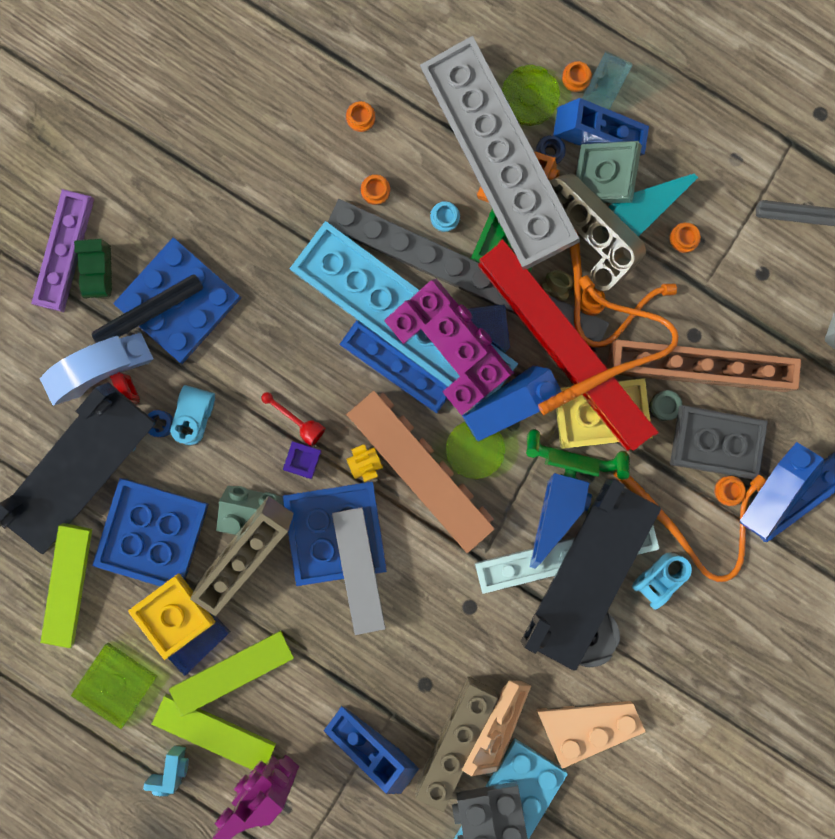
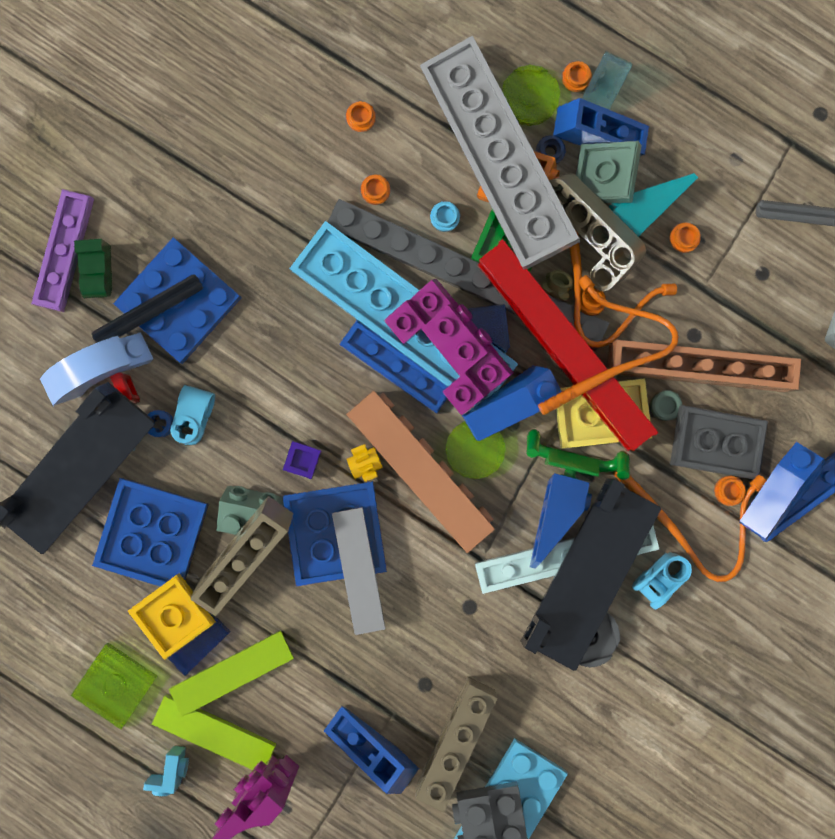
lime tile [40,523,93,648] -> none
red hinge [261,392,326,447] -> none
light nougat wing [462,680,531,776] -> none
light nougat wing [536,701,645,769] -> none

